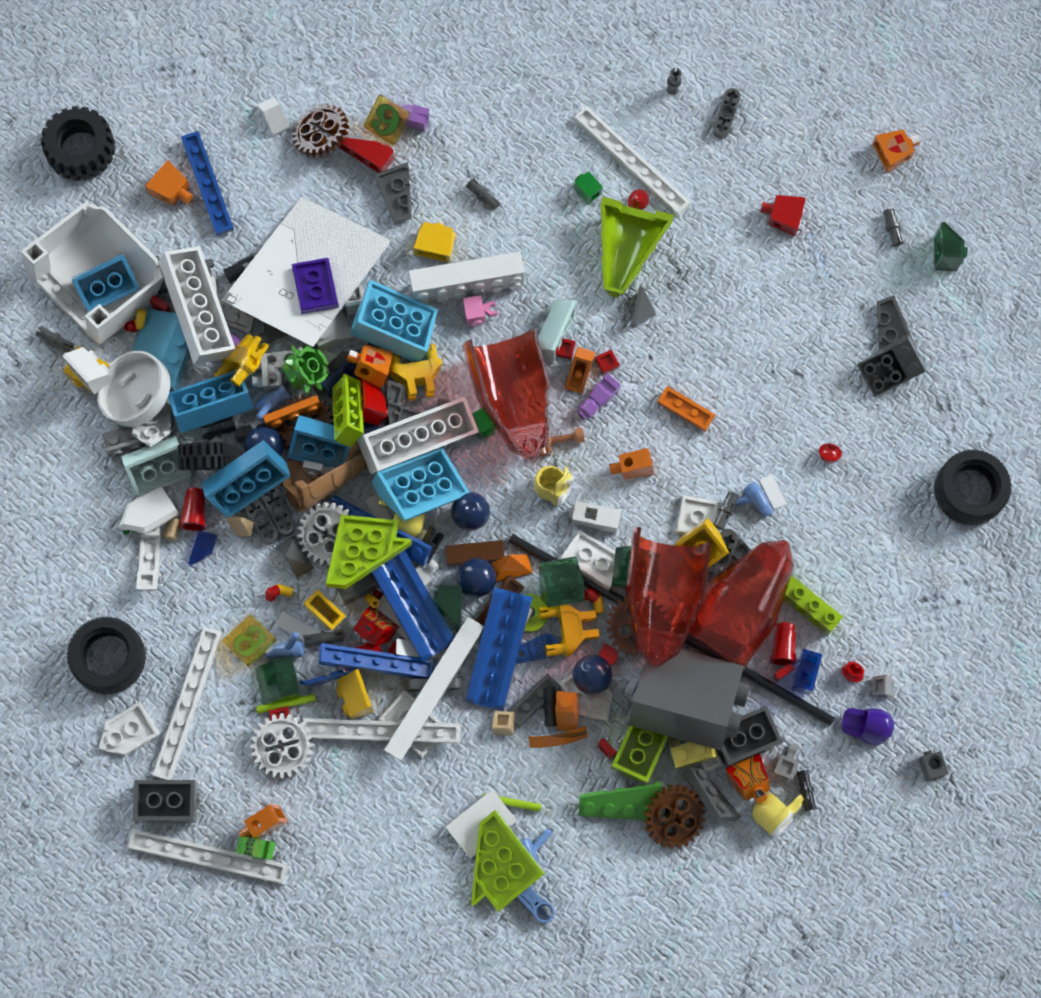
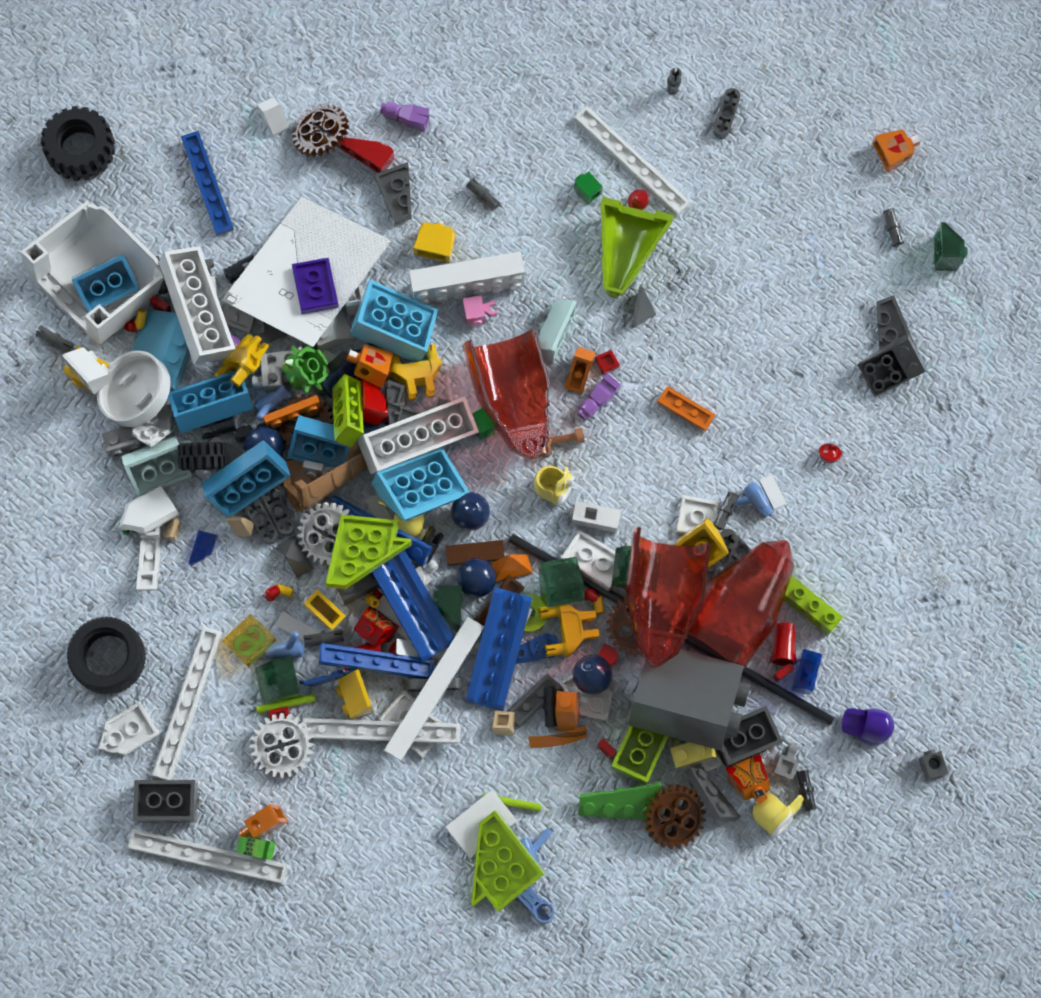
orange torso [145,160,193,206] -> none
red plant [179,487,206,531] -> none
clear yellow tile [363,94,411,145] -> none
red tile [555,338,576,360] -> none
orange torso [609,448,655,479] -> none
red torso [760,195,806,236] -> none
red hat [841,661,864,683] -> none
light grey tile [872,675,895,697] -> none
black tyre [934,449,1012,526] -> none

